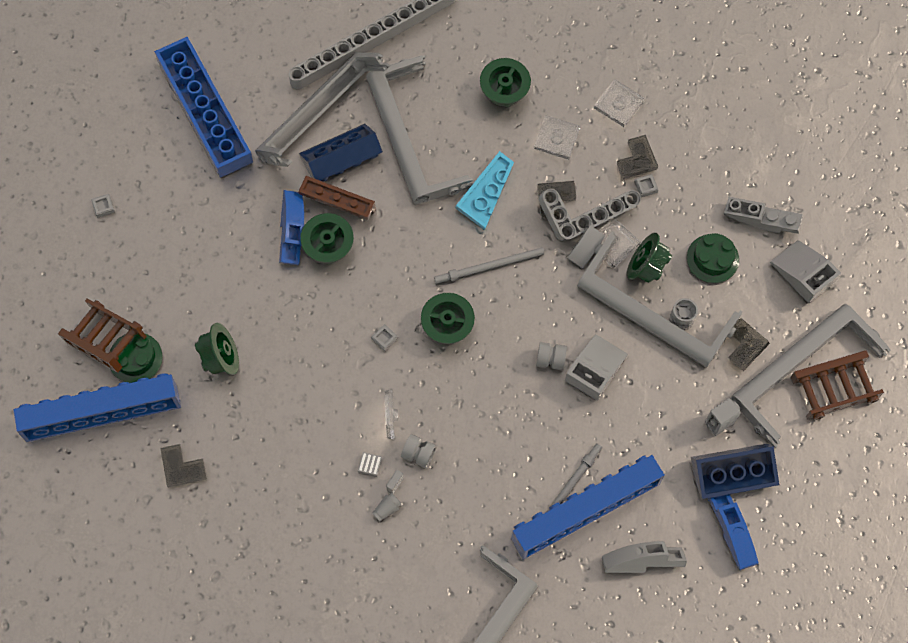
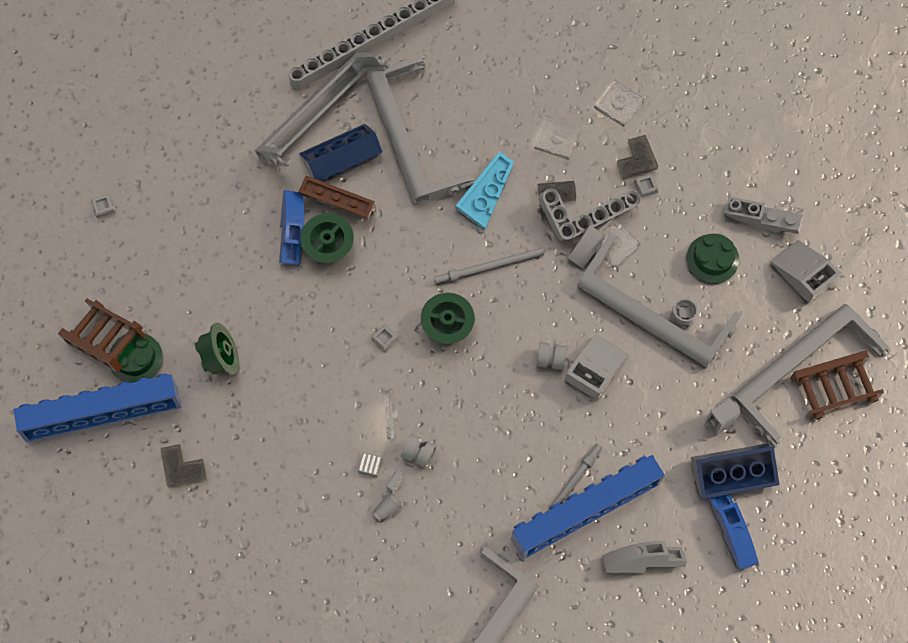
blue brick [154,36,253,178] -> none
dark green piece [480,58,531,107] -> none
dark green piece [627,232,672,283] -> none
clear smoke plate [728,318,770,372] -> none

